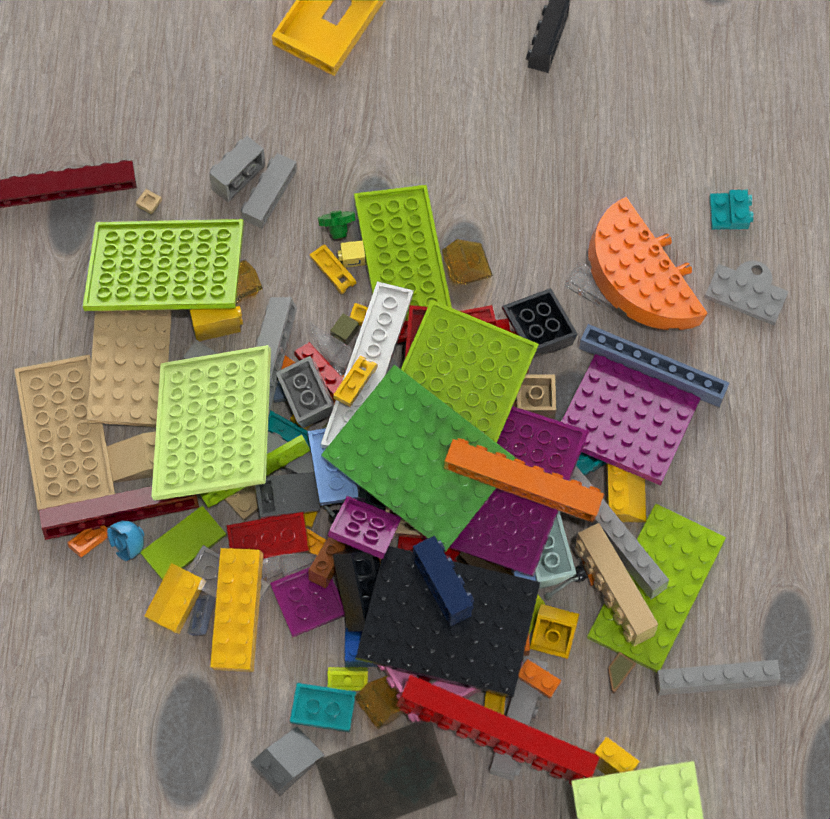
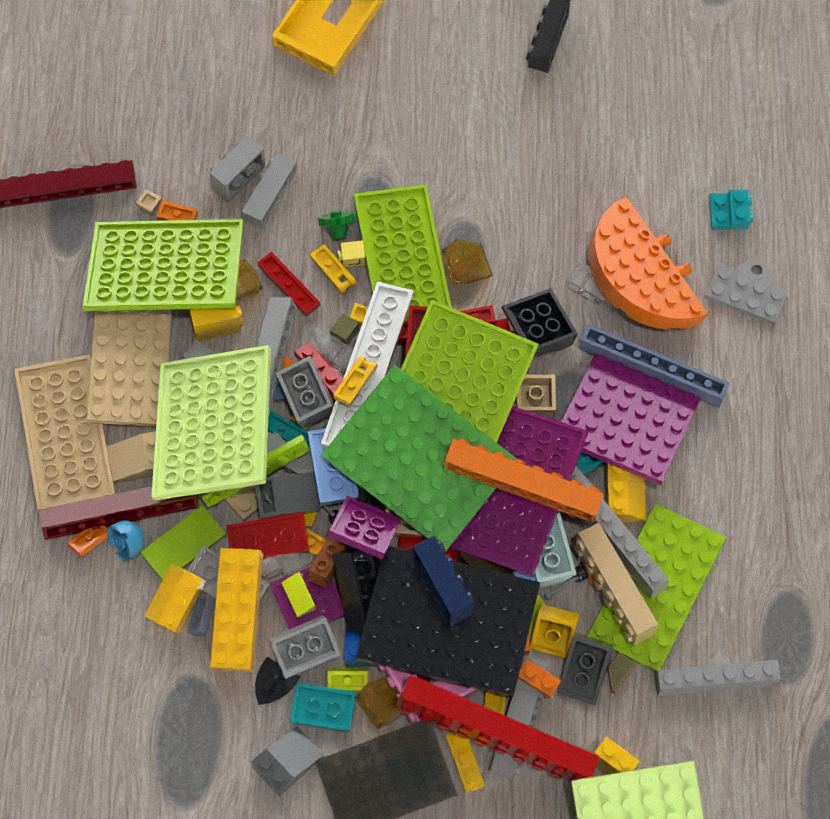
none -> orange plate [157,200,198,221]
none -> black shield [255,657,300,705]
none -> red plate [257,251,321,317]
none -> light grey brick [268,615,341,679]
none -> neon yellow slope [281,572,316,618]
none -> yellow plate [445,732,485,793]
none -> dark grey slope [557,633,615,705]

